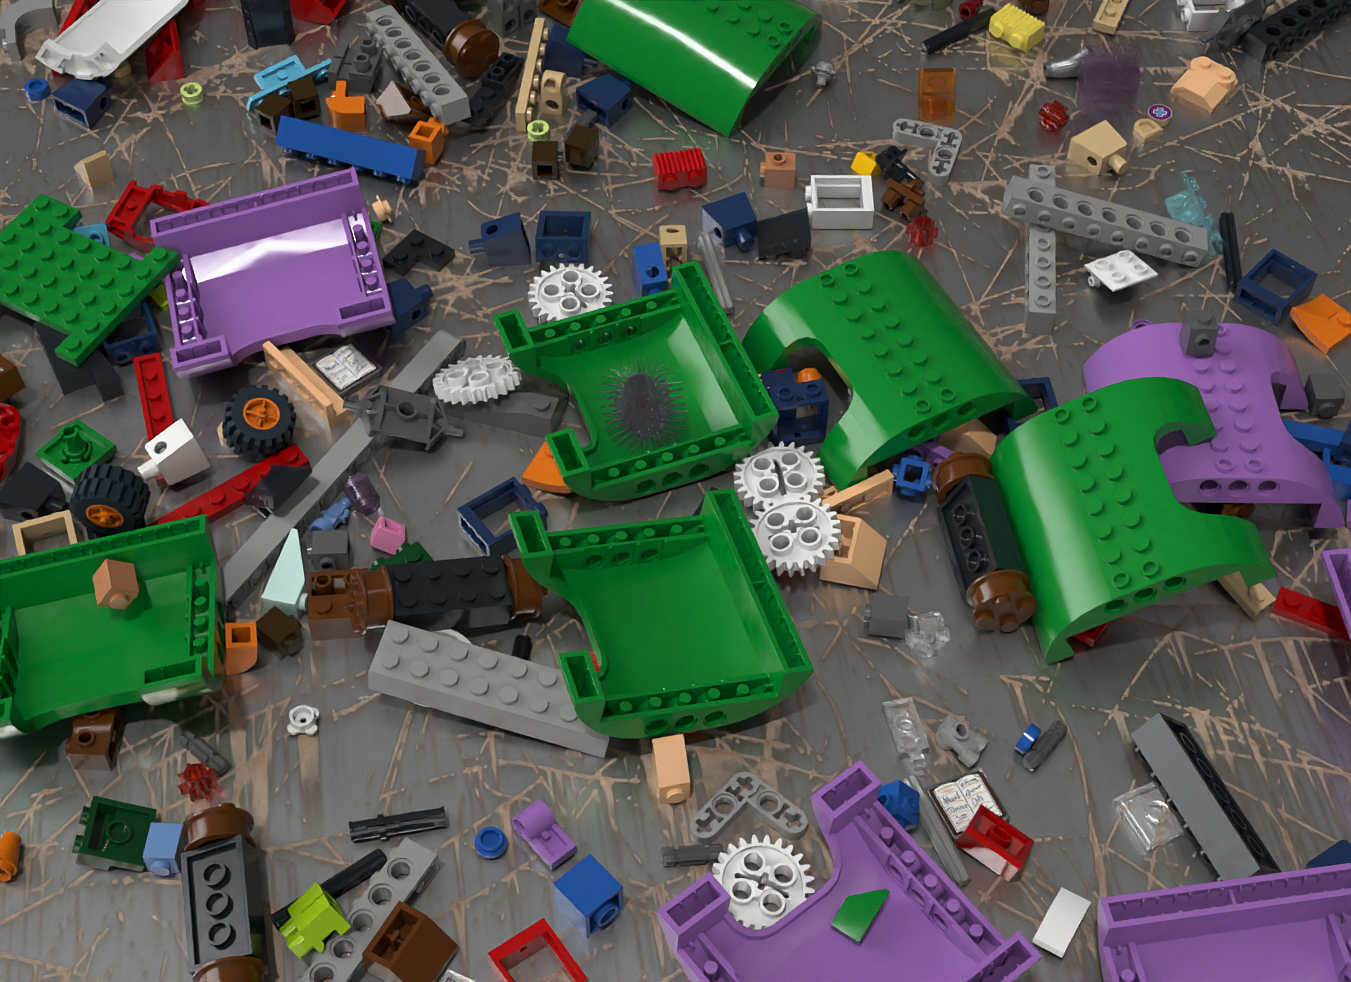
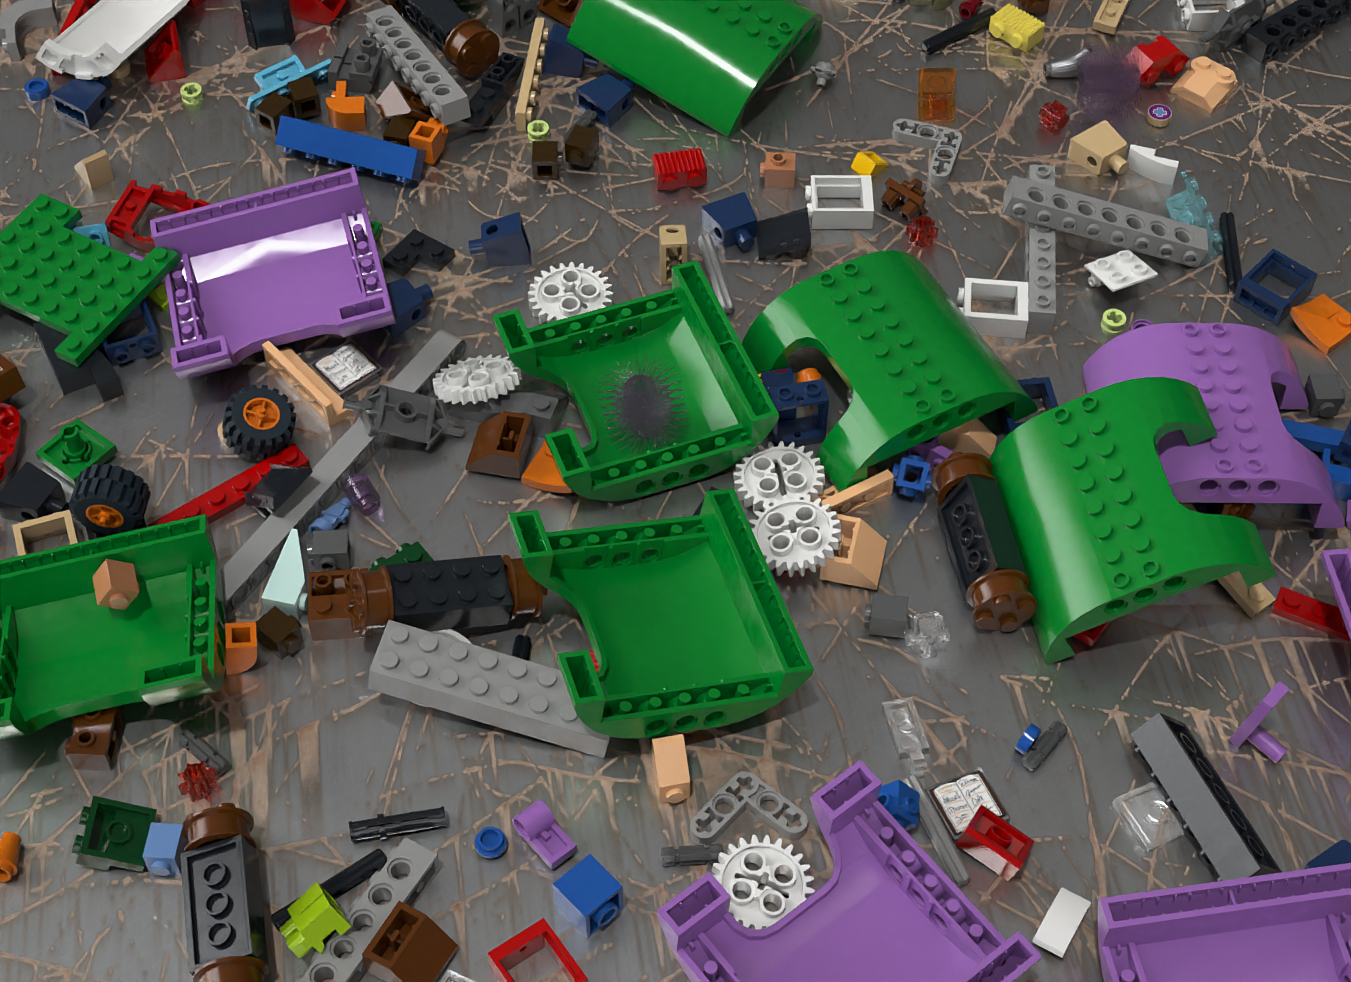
red plate [133,352,186,487] -> none
white torso [137,418,211,485] -> none
white plate [287,705,320,735] -> none
bright pink slope [370,516,406,555] -> none
light nougat plate [371,195,393,223] -> none
dark blue window [457,477,548,556] -> none
dark blue window [535,211,591,263] -> none
tan leg [541,70,570,117] -> none
blue torso [632,242,668,298] -> none
green slope [830,889,890,943] -> none
black arm [875,145,925,188] -> none
light grey plate [935,715,988,767] -> none
tan tile [1132,119,1164,145] -> none
dark grey brick [1179,310,1219,355] -> none
none -> dark brown brick [383,116,417,147]
none -> reddish brown slope [465,411,533,479]
none -> white window [957,278,1028,339]
none -> yellowish green bush [1101,309,1127,335]
none -> red brick [1119,35,1190,88]
none -> white slope [1127,144,1179,186]
none -> medium lavender piece [1229,681,1289,763]

